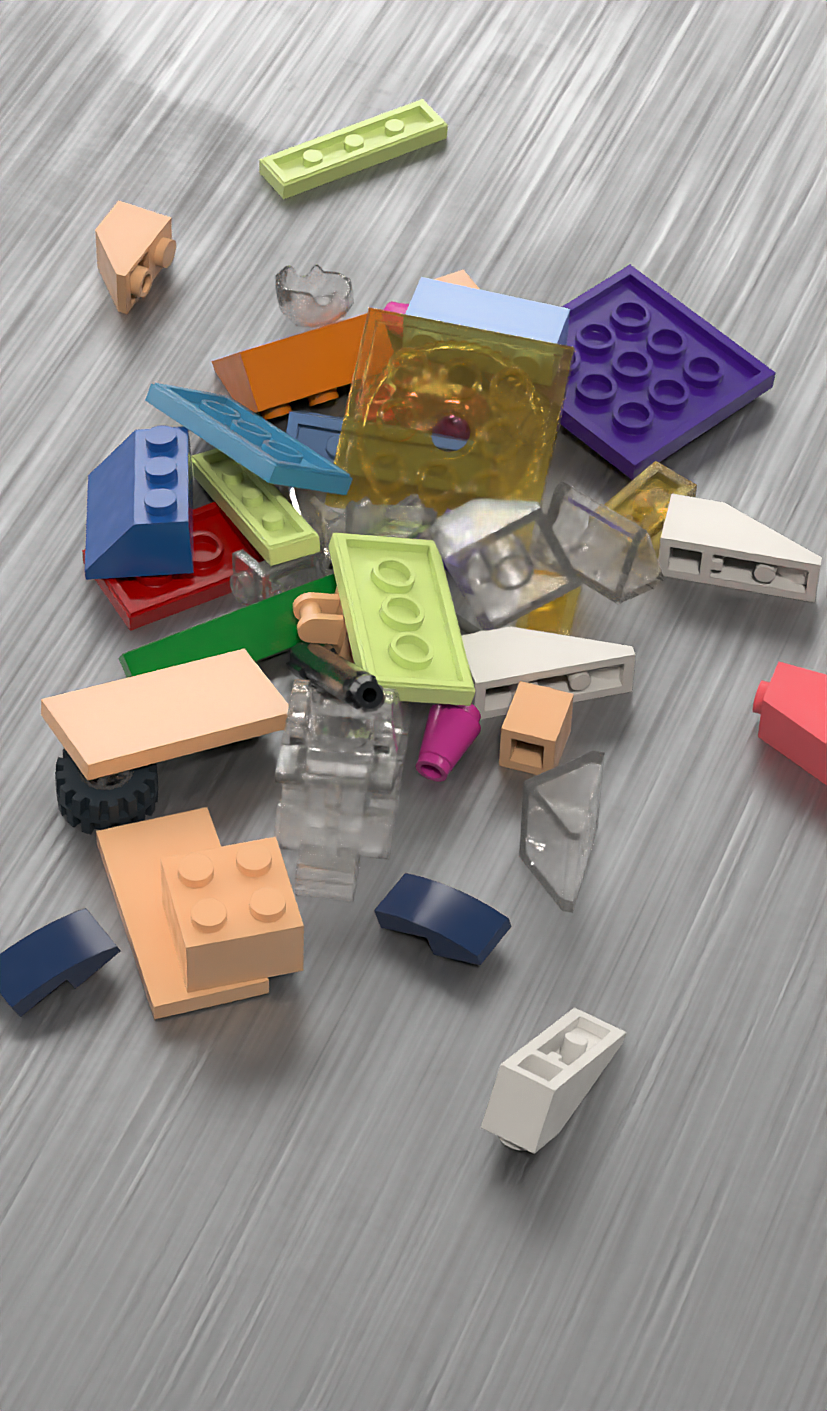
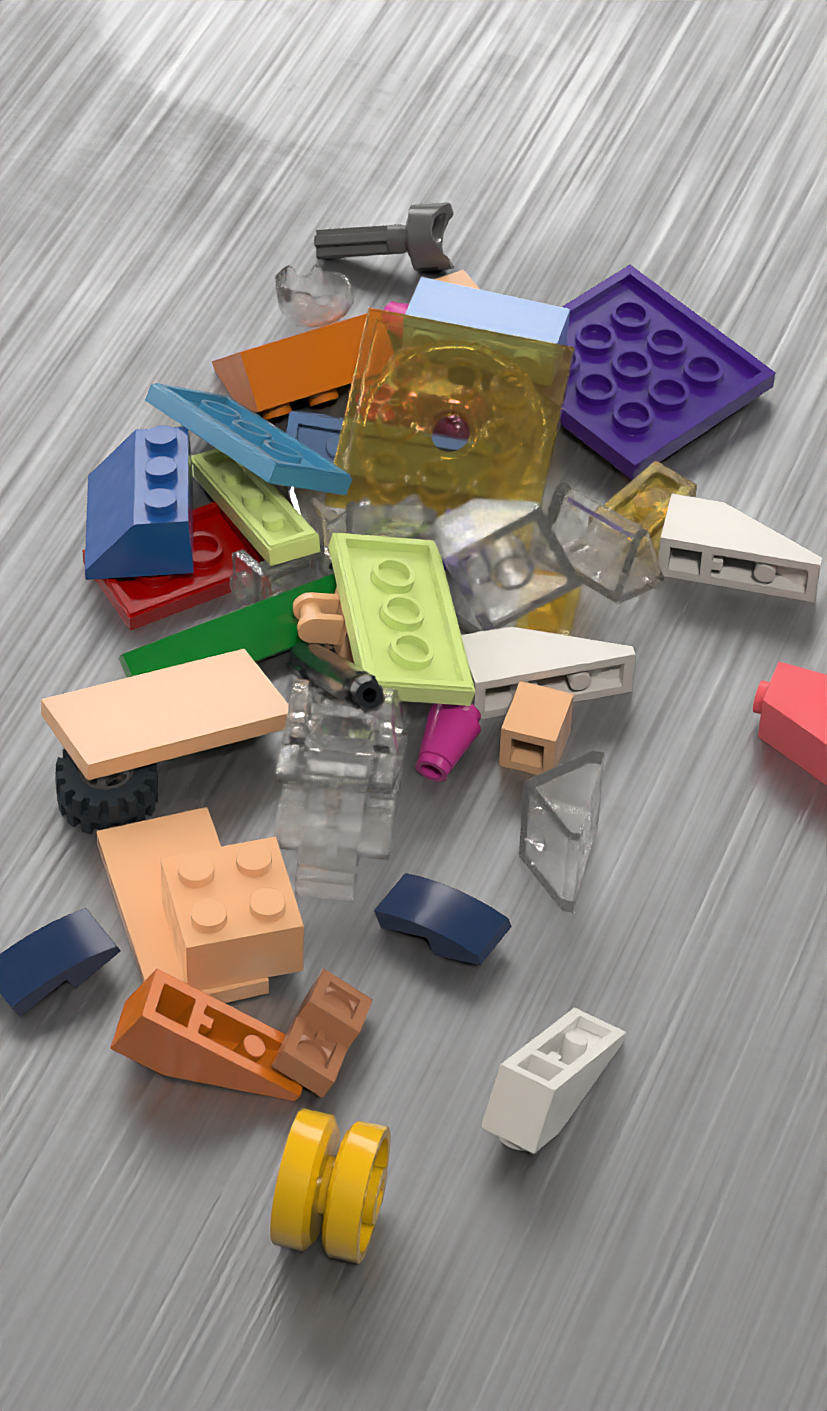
light nougat slope [95,201,176,314] -> none
yellowish green tile [259,99,448,199] -> none
none -> orange slope [110,968,303,1101]
none -> yellow wheel [270,1108,391,1264]
none -> nougat slope [272,968,373,1098]
none -> dark grey piece [314,202,454,271]

